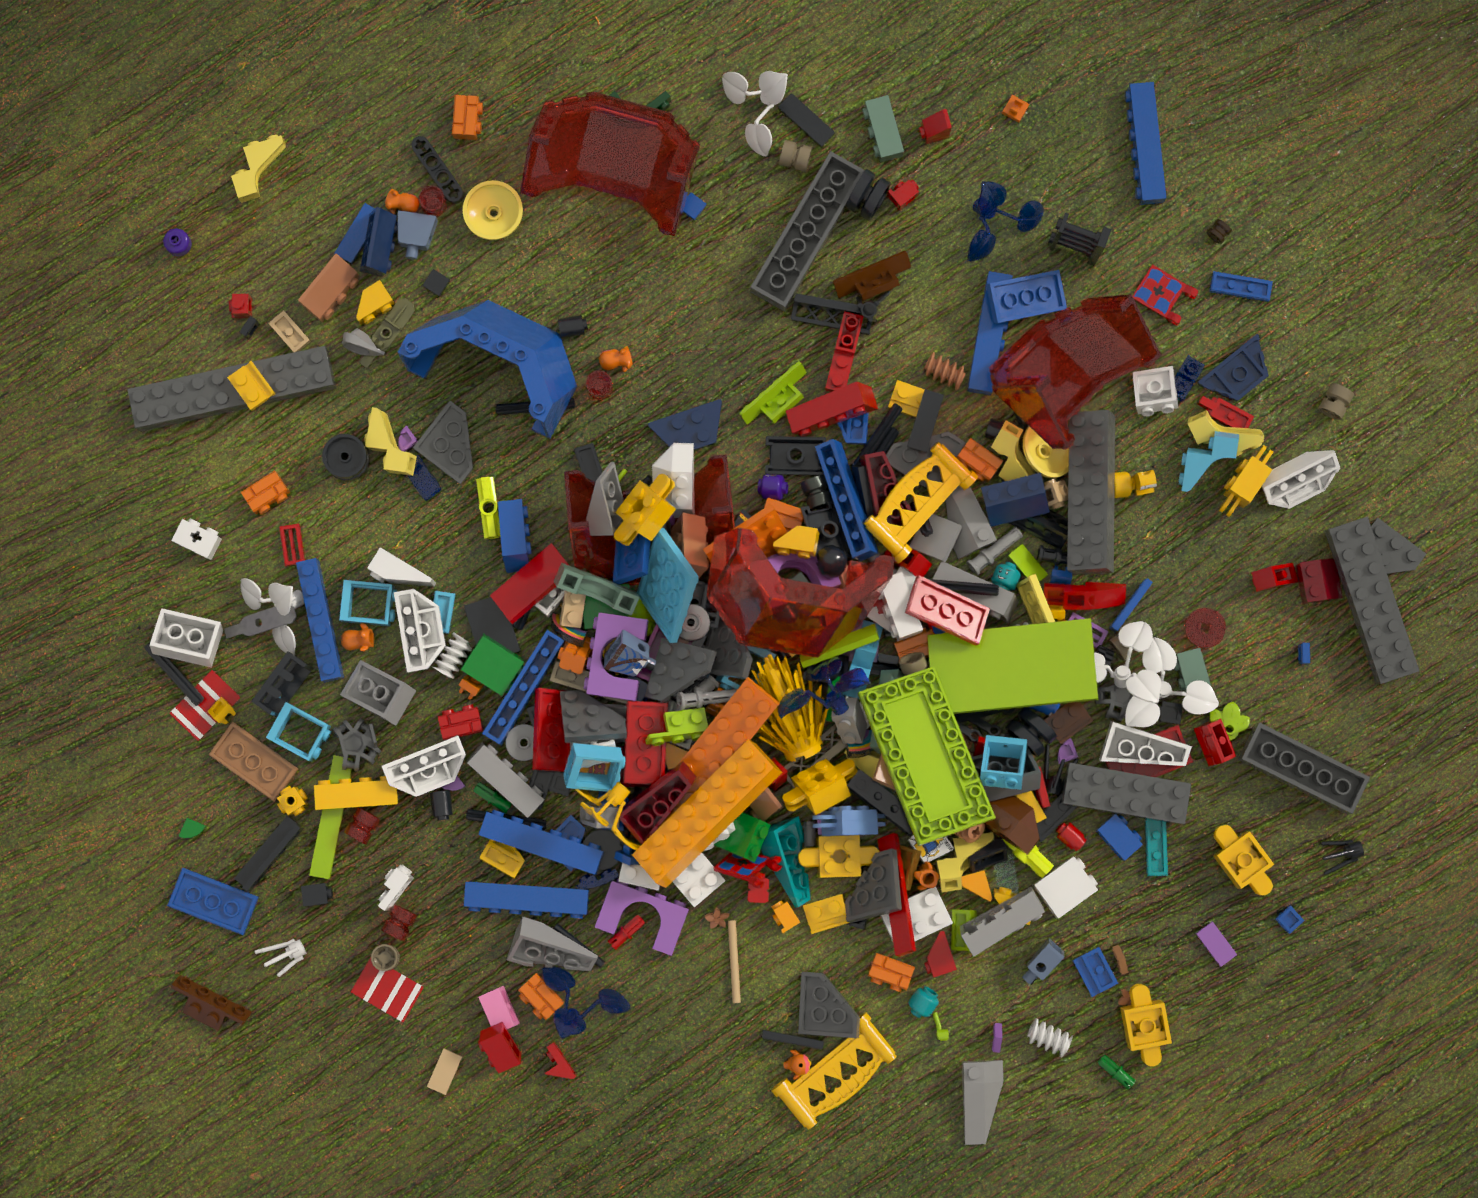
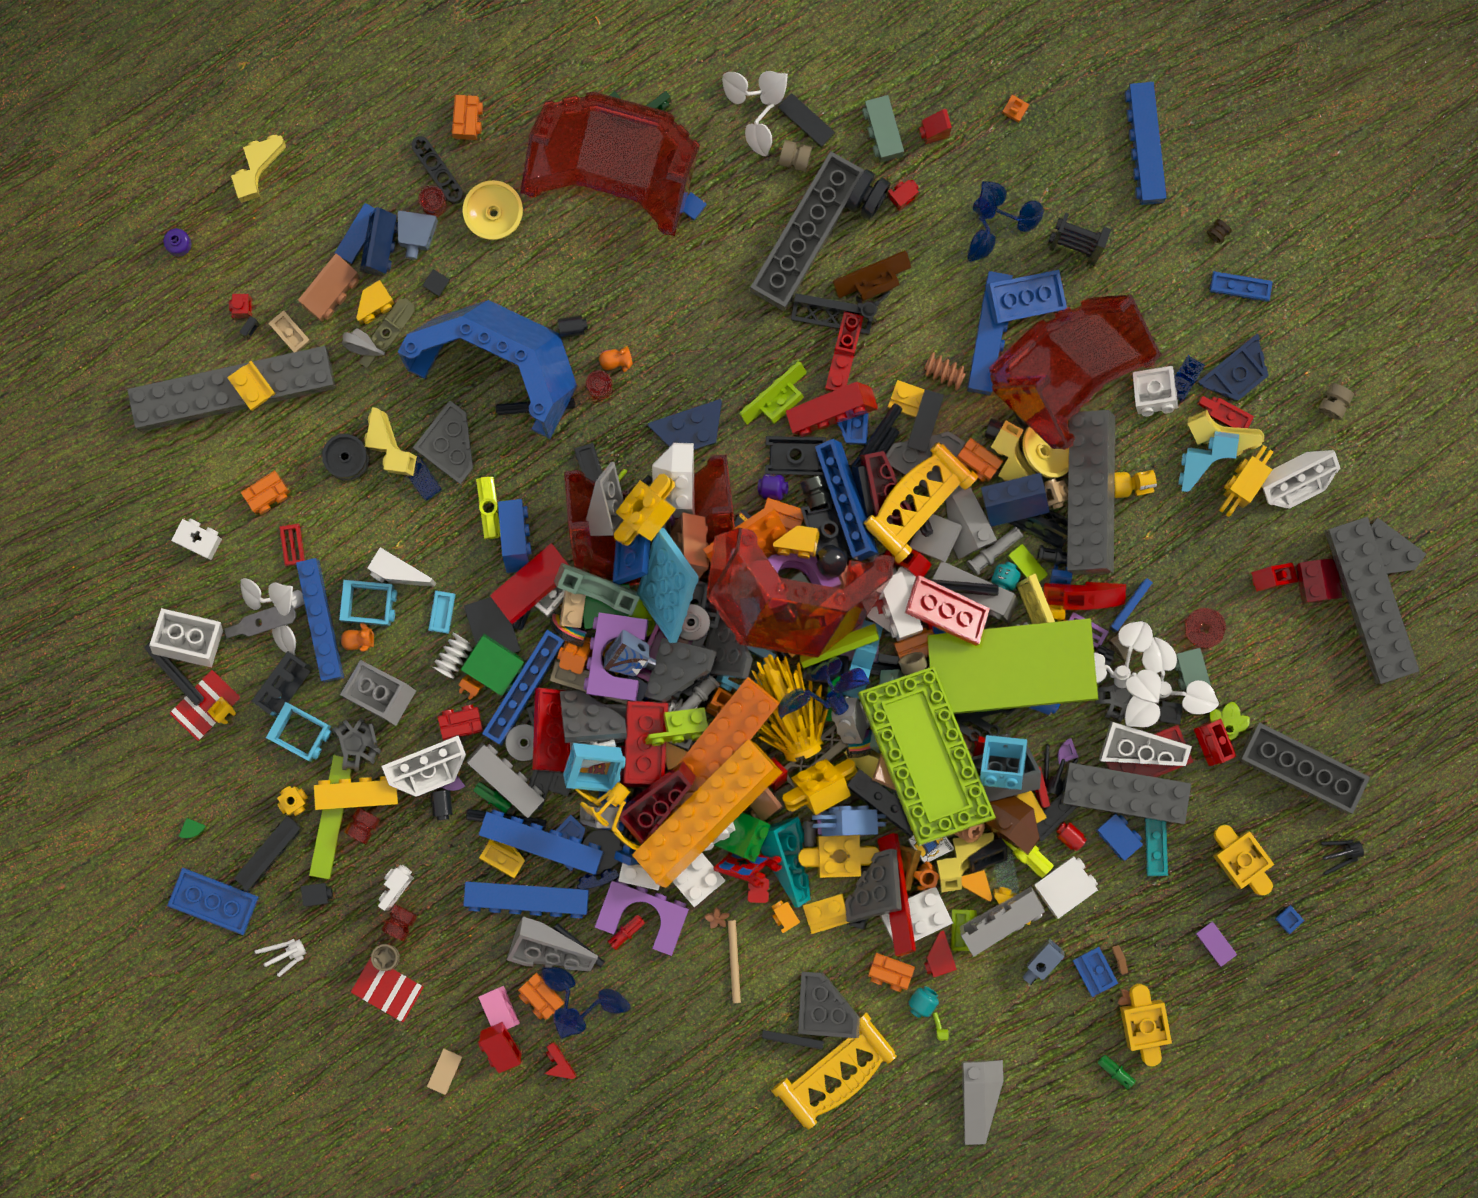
reddish brown bracket [171,975,252,1031] -> none
medium nougat tile [209,722,299,802] -> none
orange animal [385,189,419,214] -> none
white wedge [394,589,446,673] -> none
medium lavender tile [398,426,418,452] -> none
light grey pin [676,688,738,710] -> none
orange animal [783,1049,811,1080] -> none
medium lavender tile [992,1023,1002,1053] -> none
black wheel [1005,707,1057,758] -> none
white piece [1027,1018,1073,1058] -> none
reddish brown plate [1044,702,1094,745] -> none
red flag [1131,264,1198,326] -> none
blue tile [1298,643,1310,665] -> none

